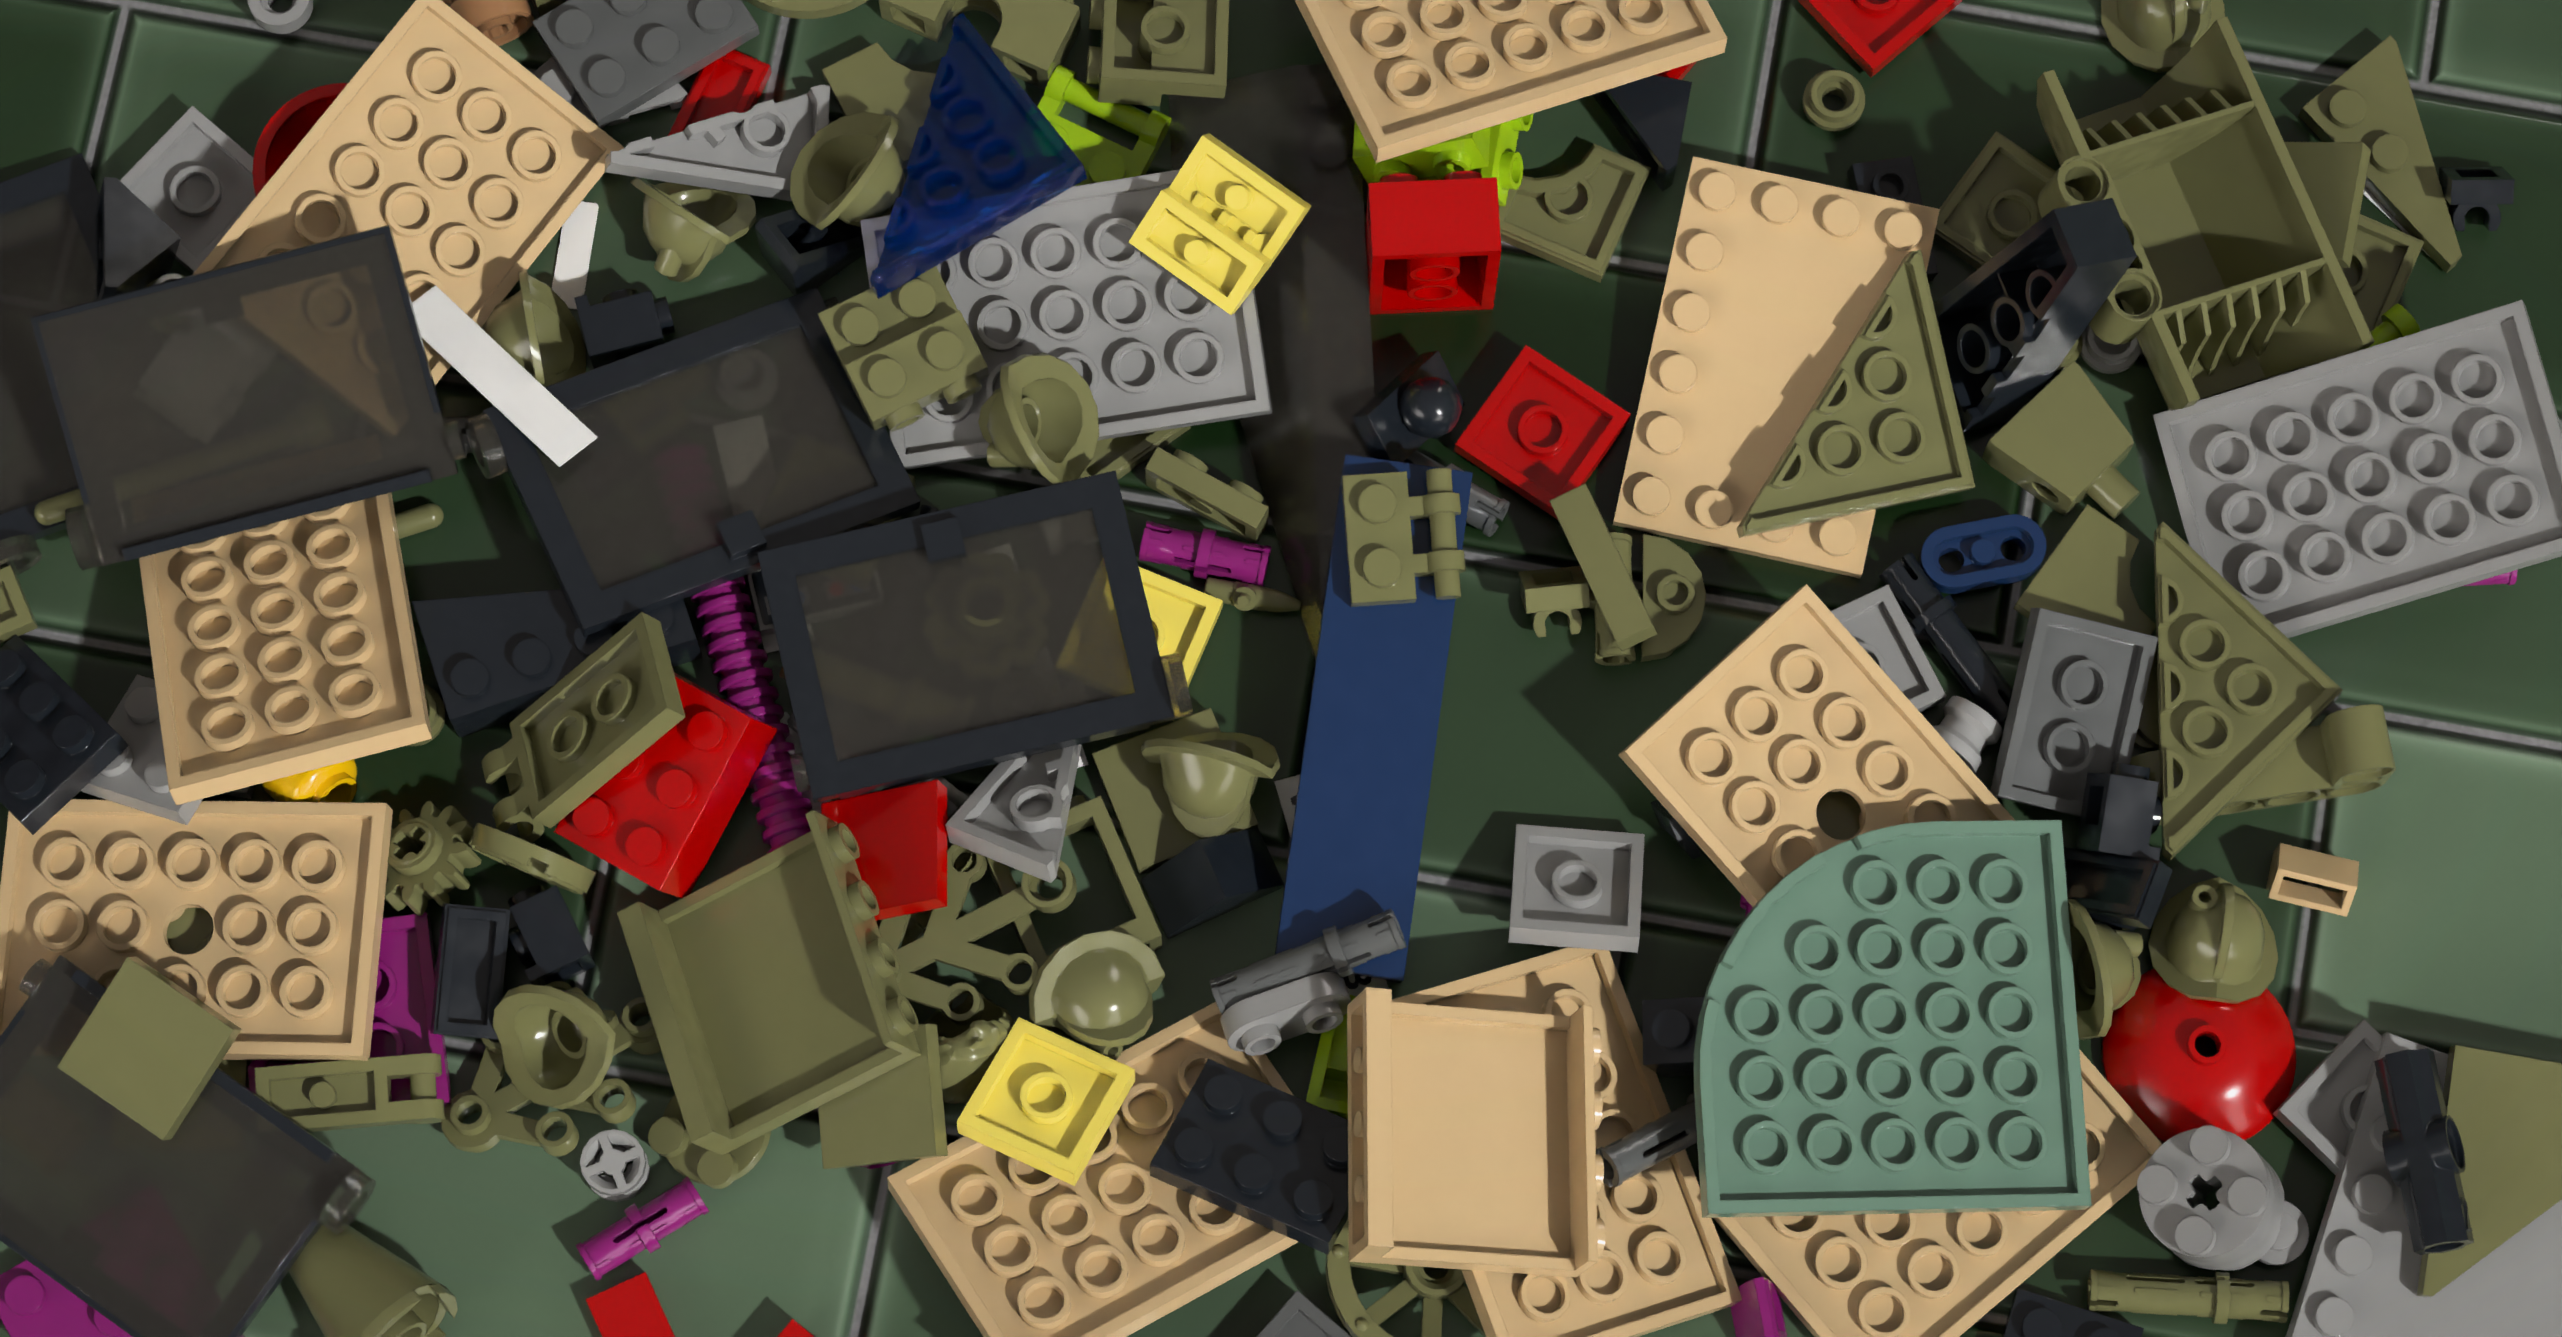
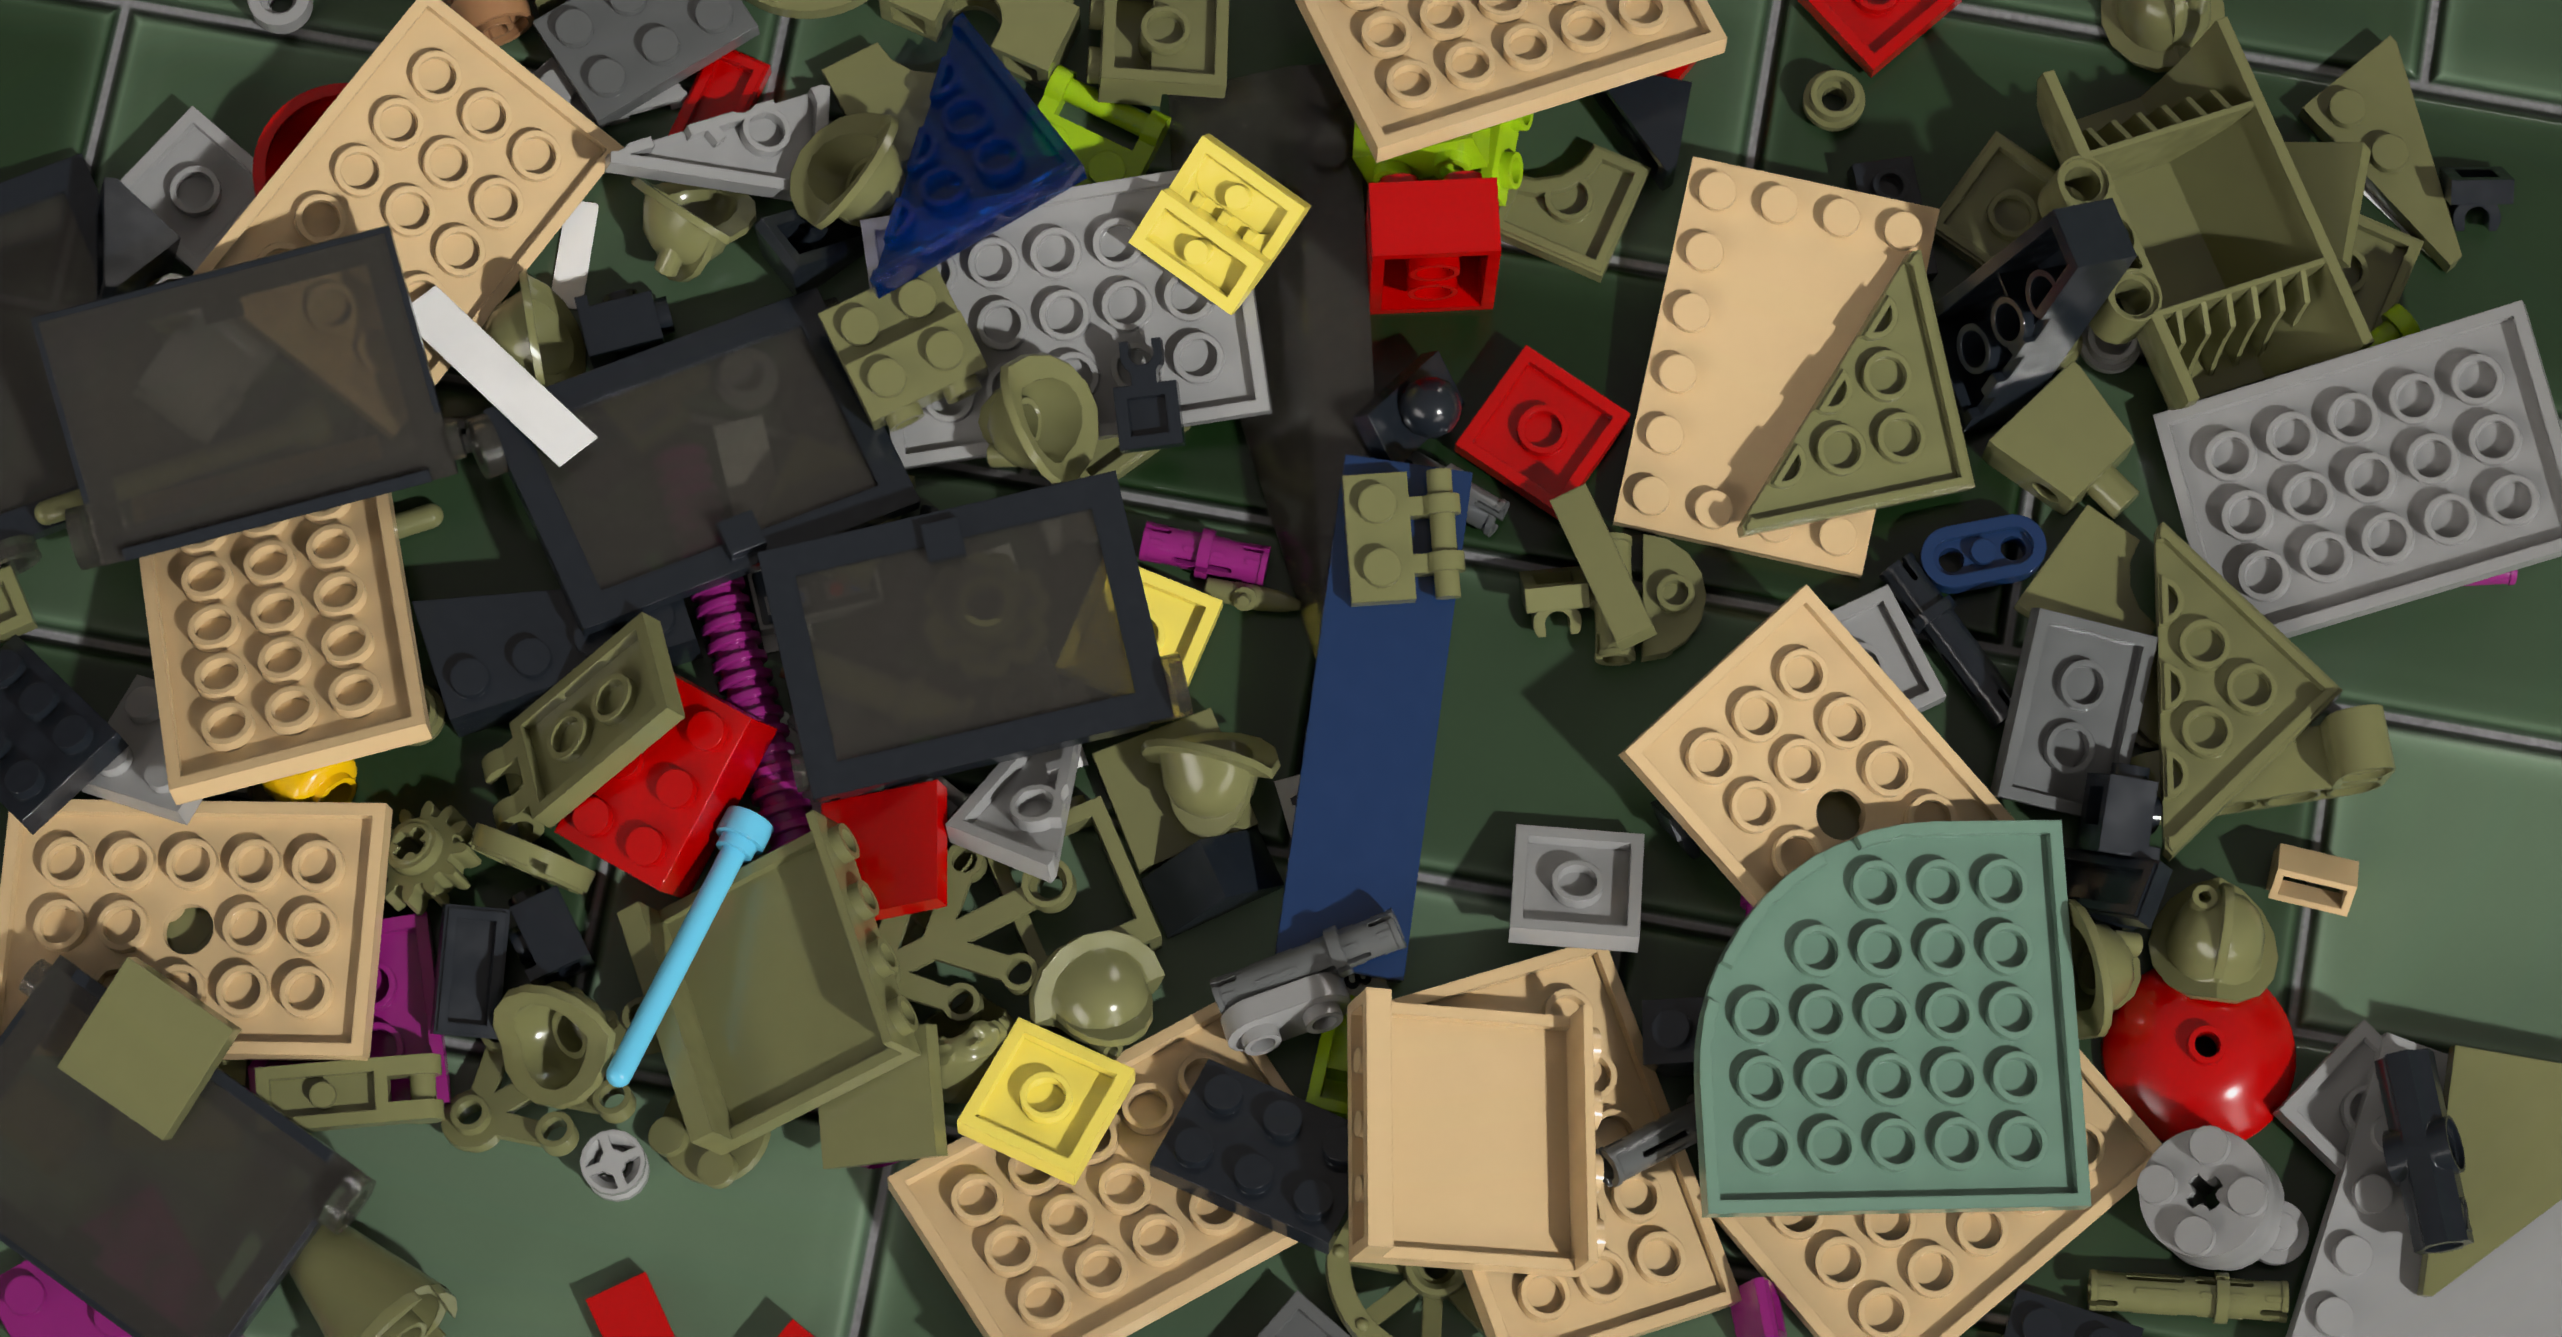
magenta pin [575,1176,709,1281] -> none
olive plate [1145,447,1269,544] -> none
light grey wheel [1933,696,2003,774] -> none
none -> medium azure piece [606,805,774,1088]
none -> black plate [1113,337,1186,454]

